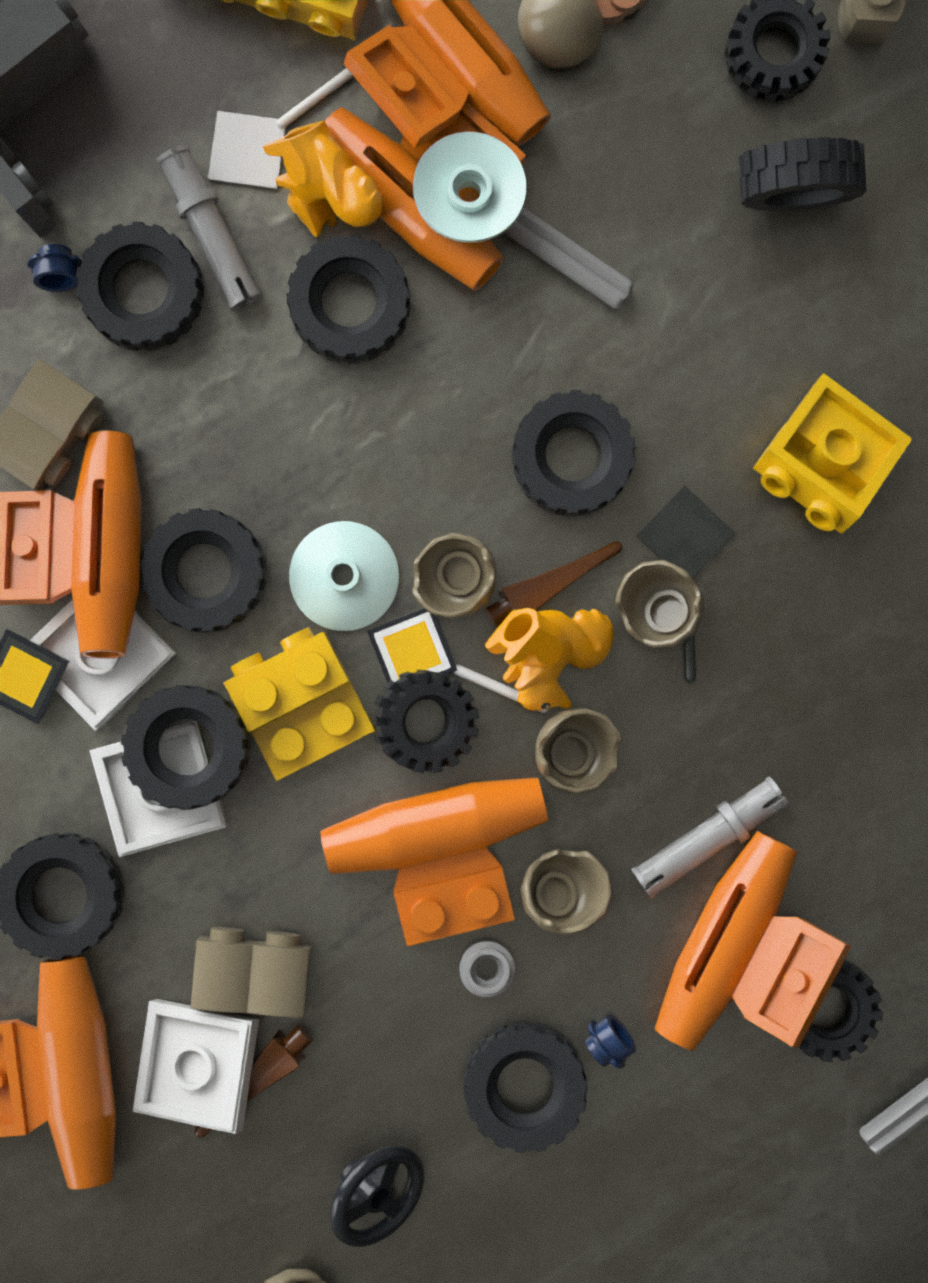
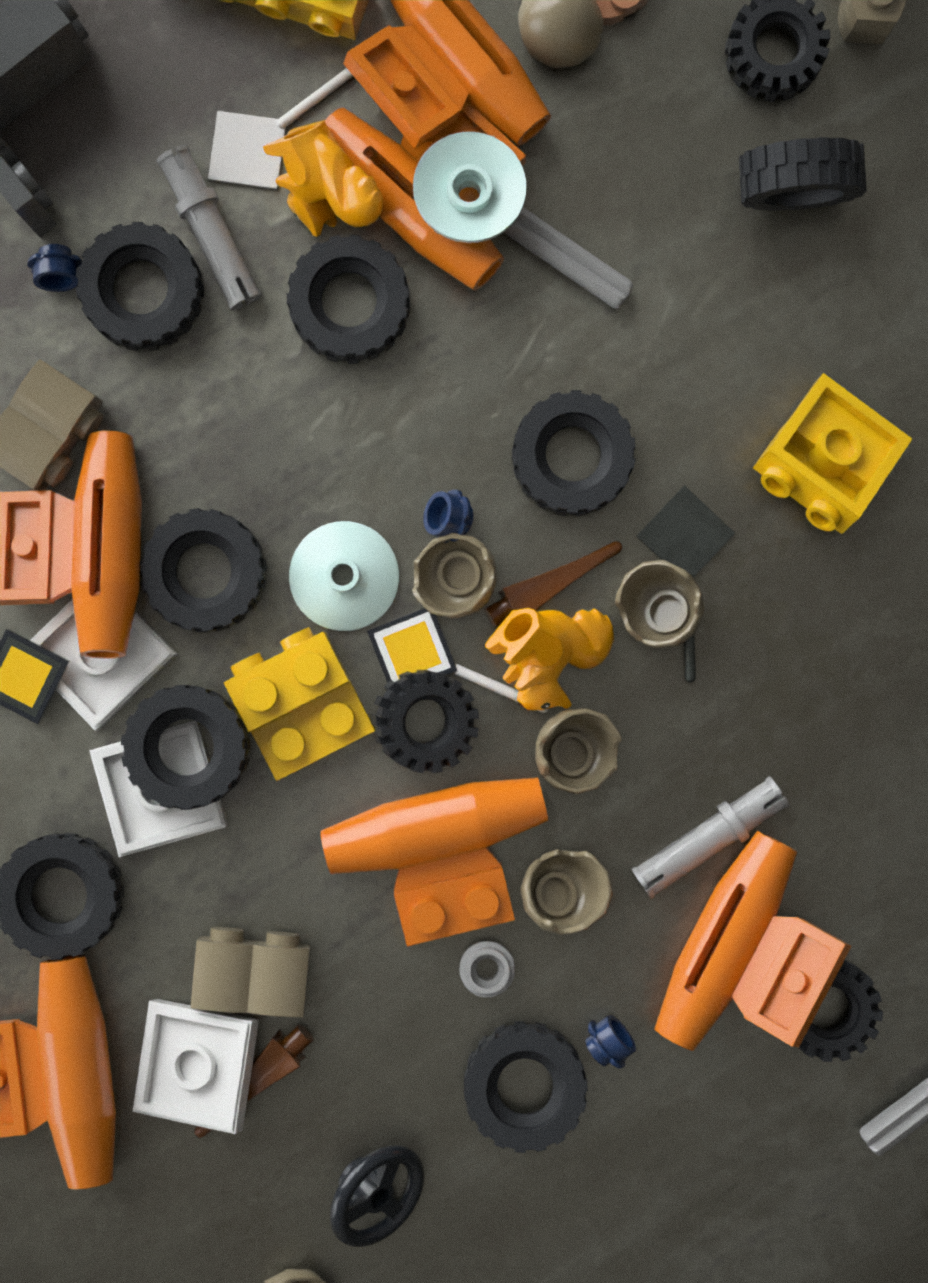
none -> dark blue plate [423,489,474,543]

